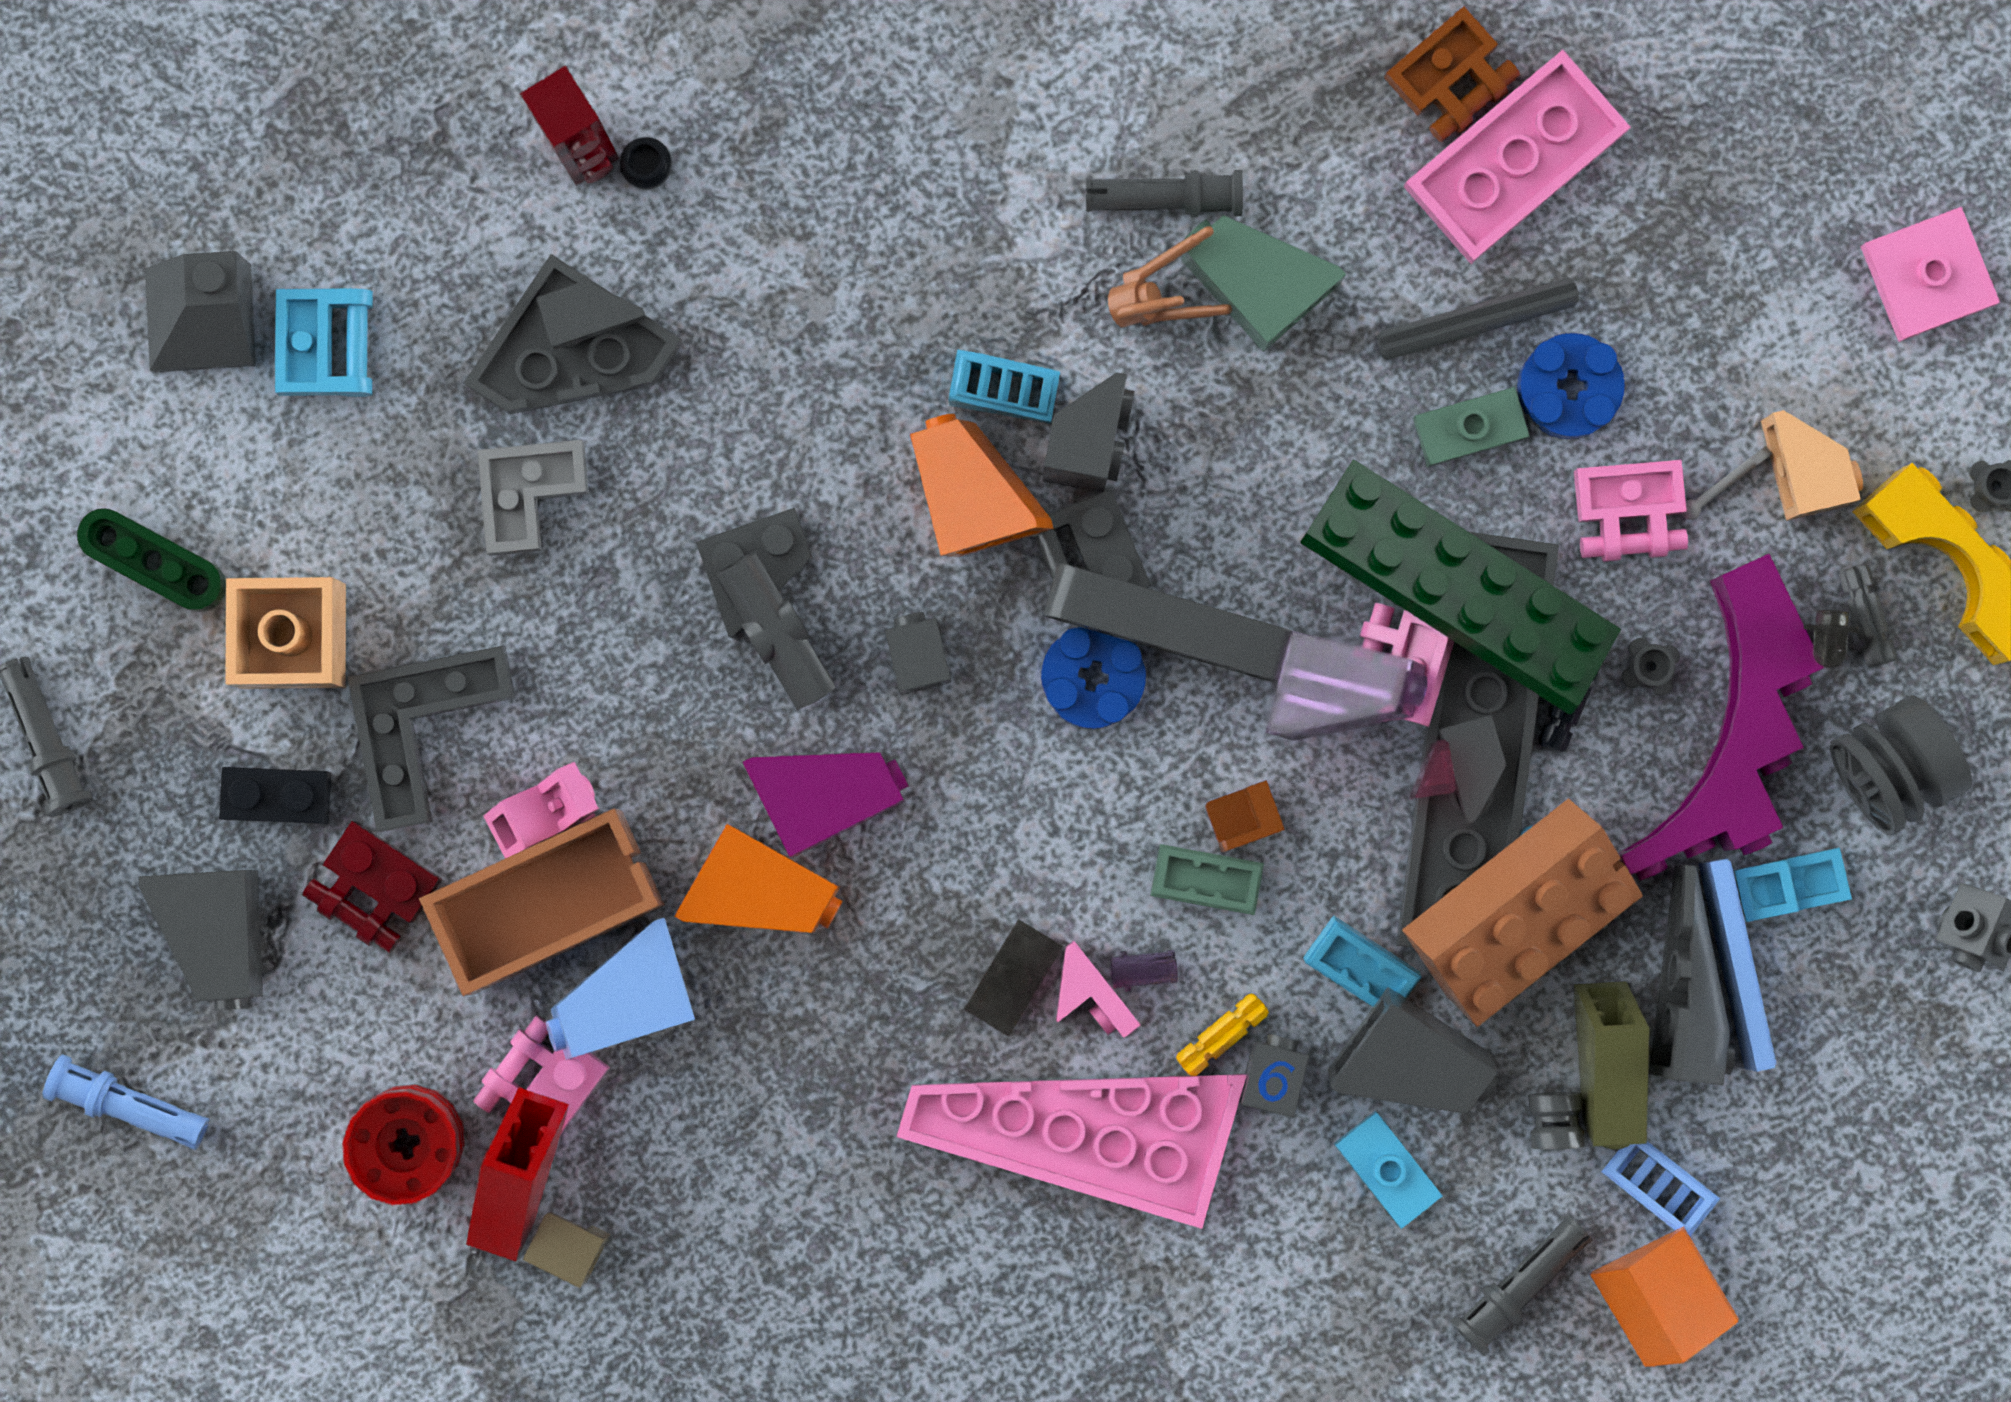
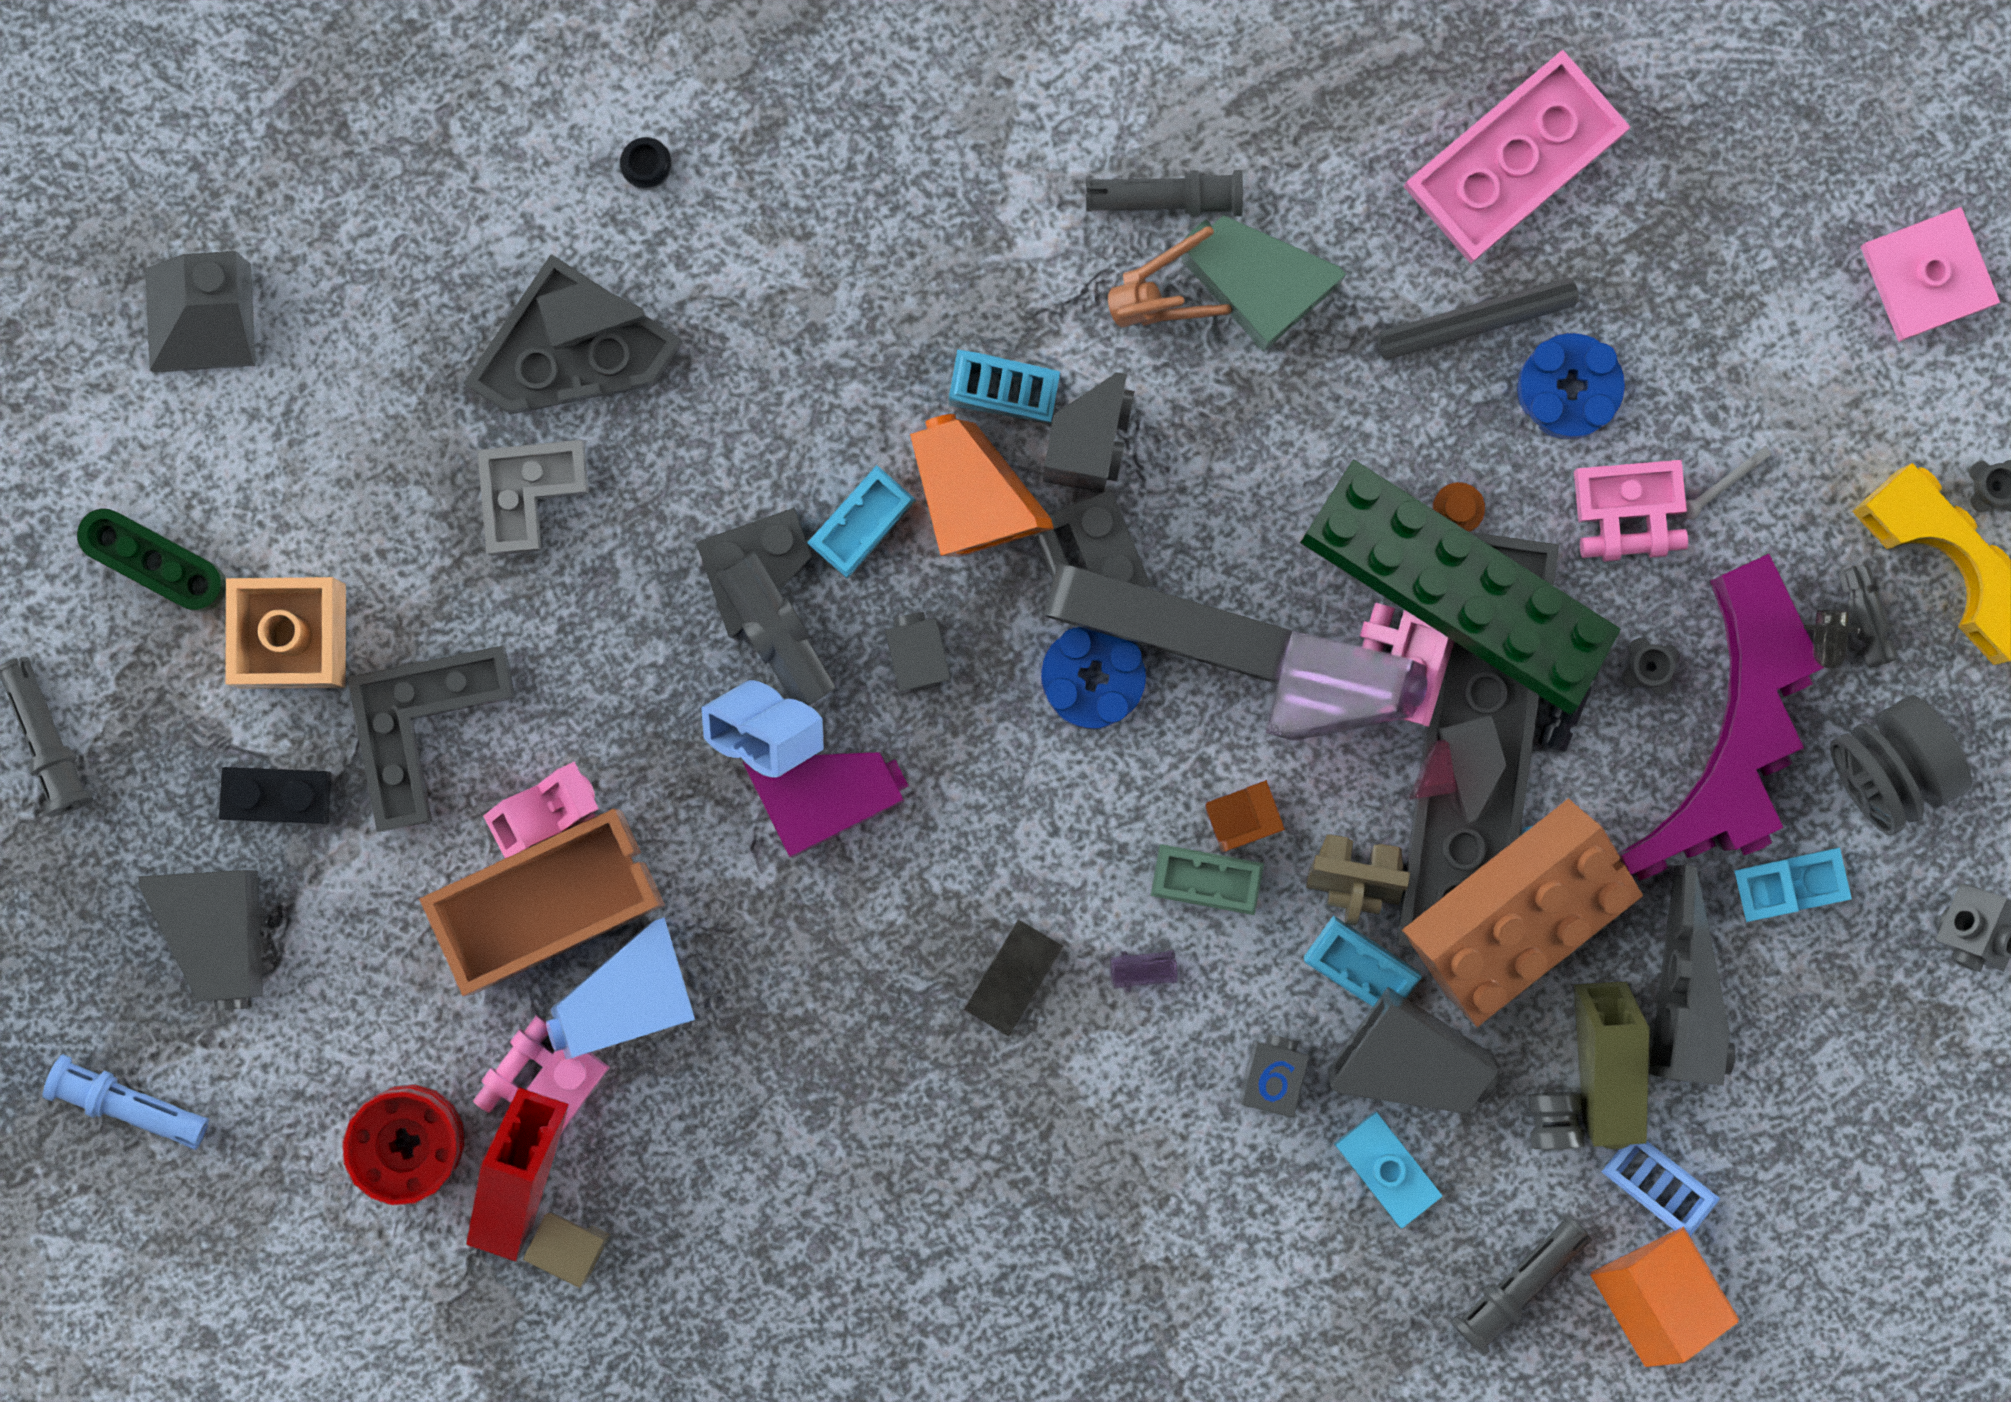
medium azure plate [275,288,373,397] -> none
dark red plate [302,821,442,954] -> none
dark red brick [519,65,620,185] -> none
orange slope [674,824,843,933] -> none
bright pink wing [896,1074,1247,1229] -> none
bright pink slope [1056,941,1140,1038] -> none
yellow axle [1176,993,1269,1076] -> none
dark orange plate [1384,6,1520,142] -> none
sand green plate [1413,387,1530,468] -> none
light blue tile [1698,859,1777,1072] -> none
light nougat slope [1761,410,1863,521] -> none
none -> light blue brick [701,680,824,777]
none -> medium azure plate [807,465,916,579]
none -> dark tan hips [1306,834,1410,926]
none -> dark orange plate [1432,482,1485,532]

